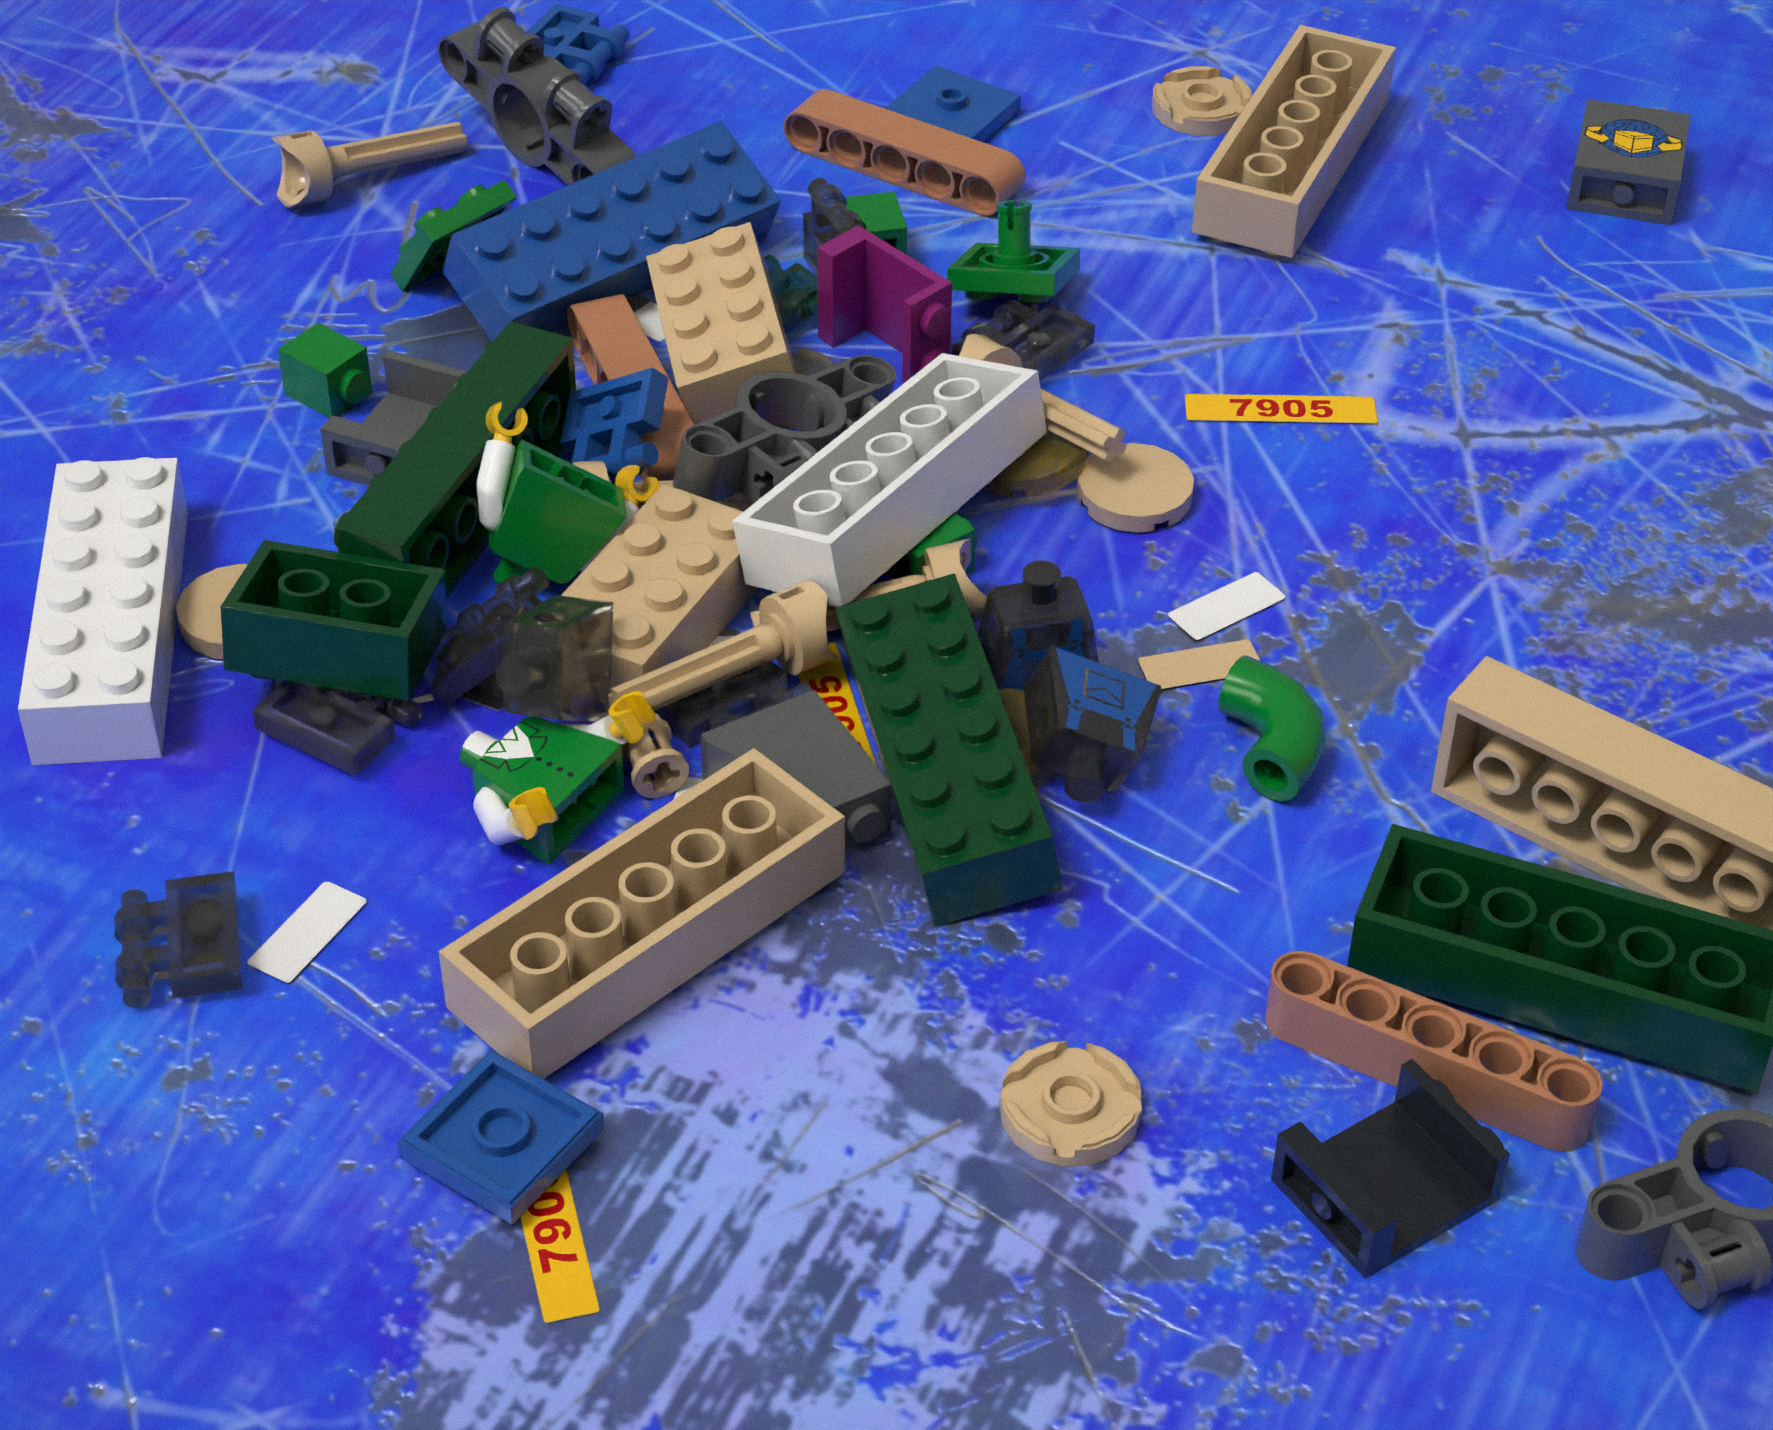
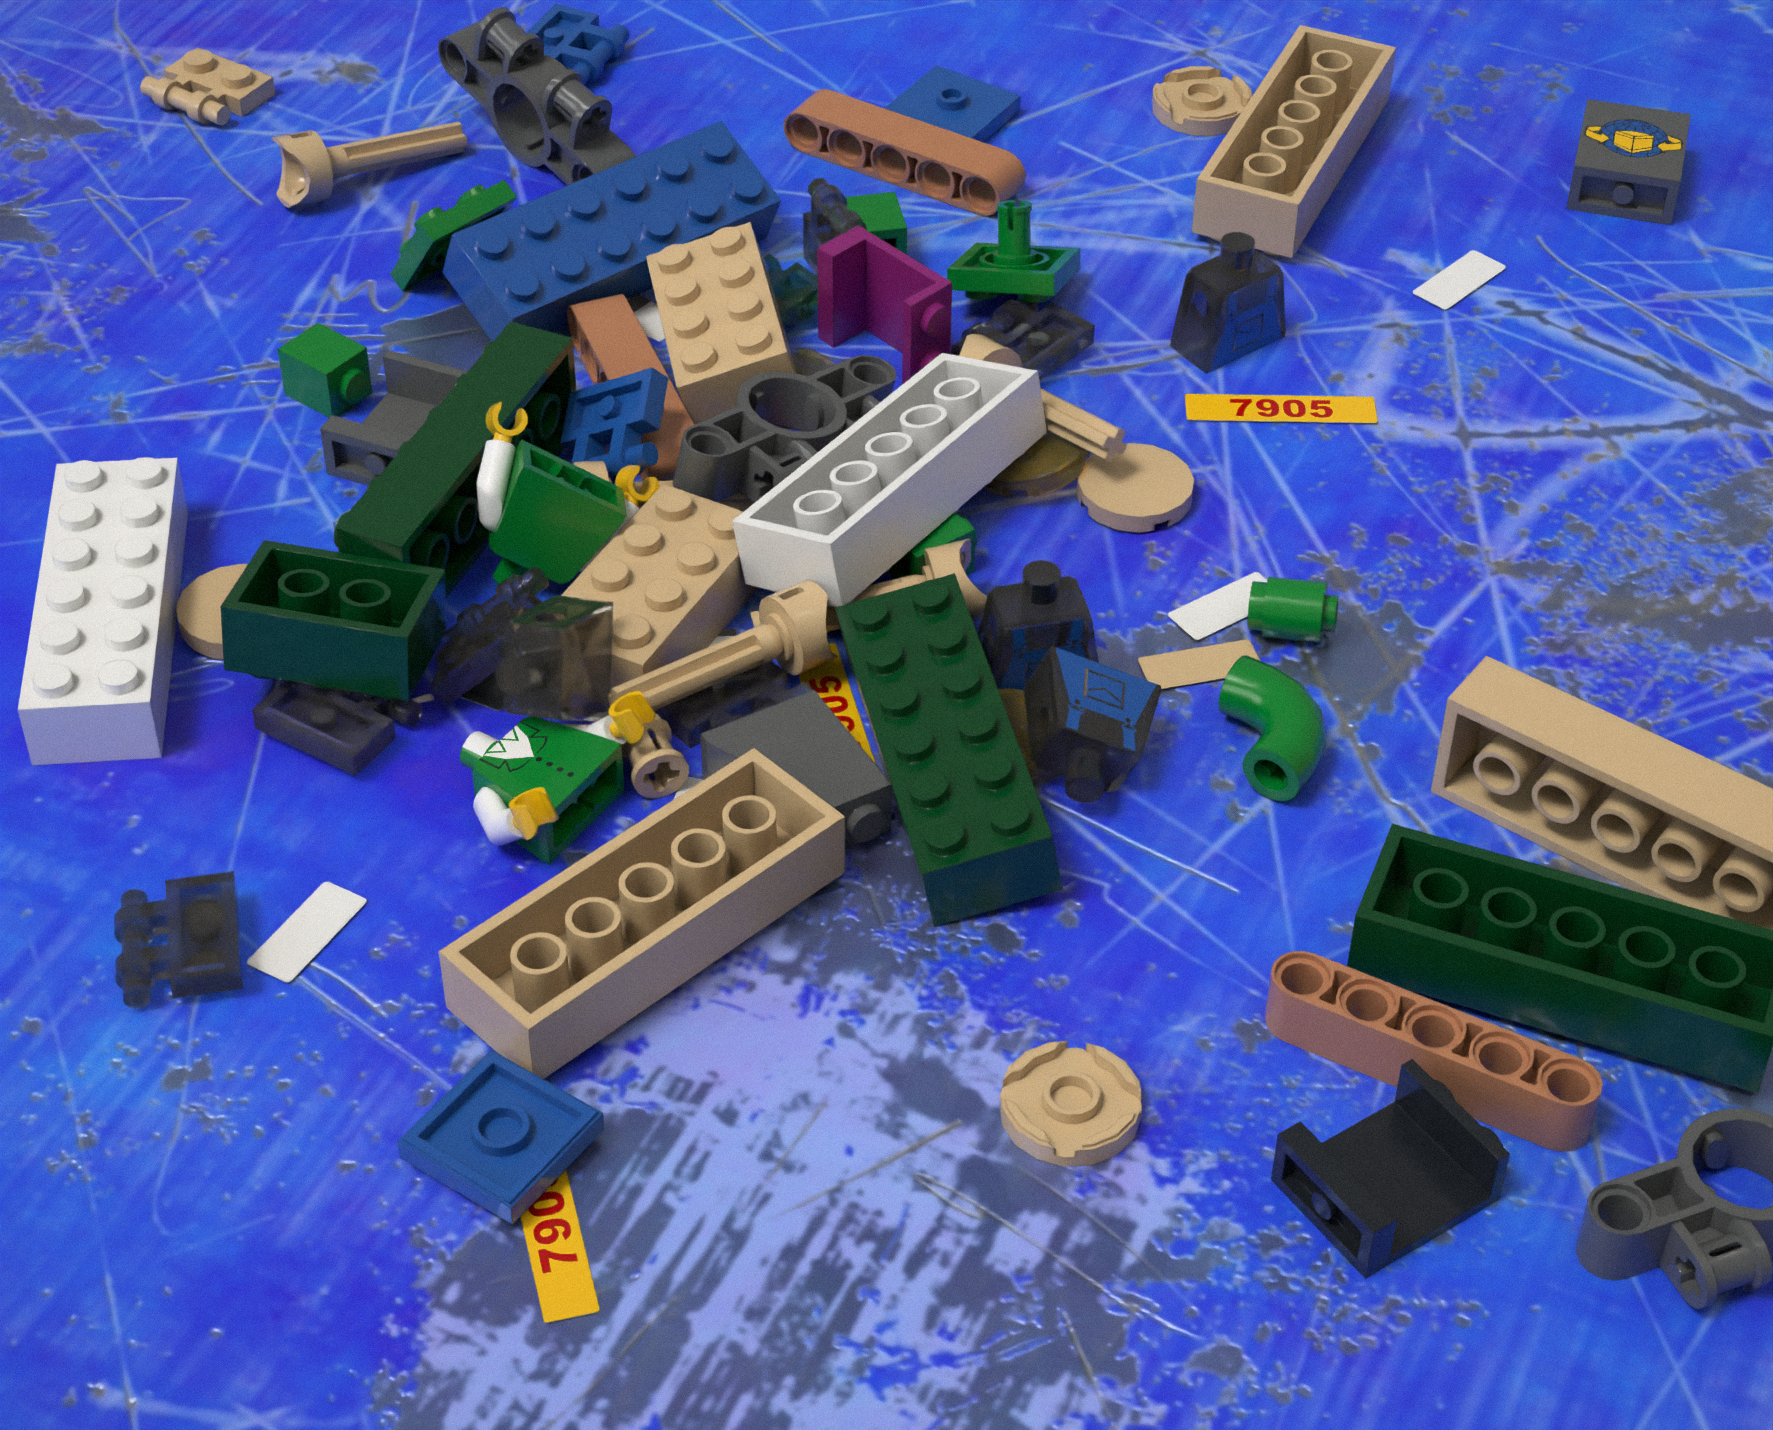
none -> tan plate [140,48,275,125]
none -> clear smoke torso [1170,232,1286,374]
none -> green brick [1247,577,1339,643]
none -> white sticker [1413,250,1506,310]

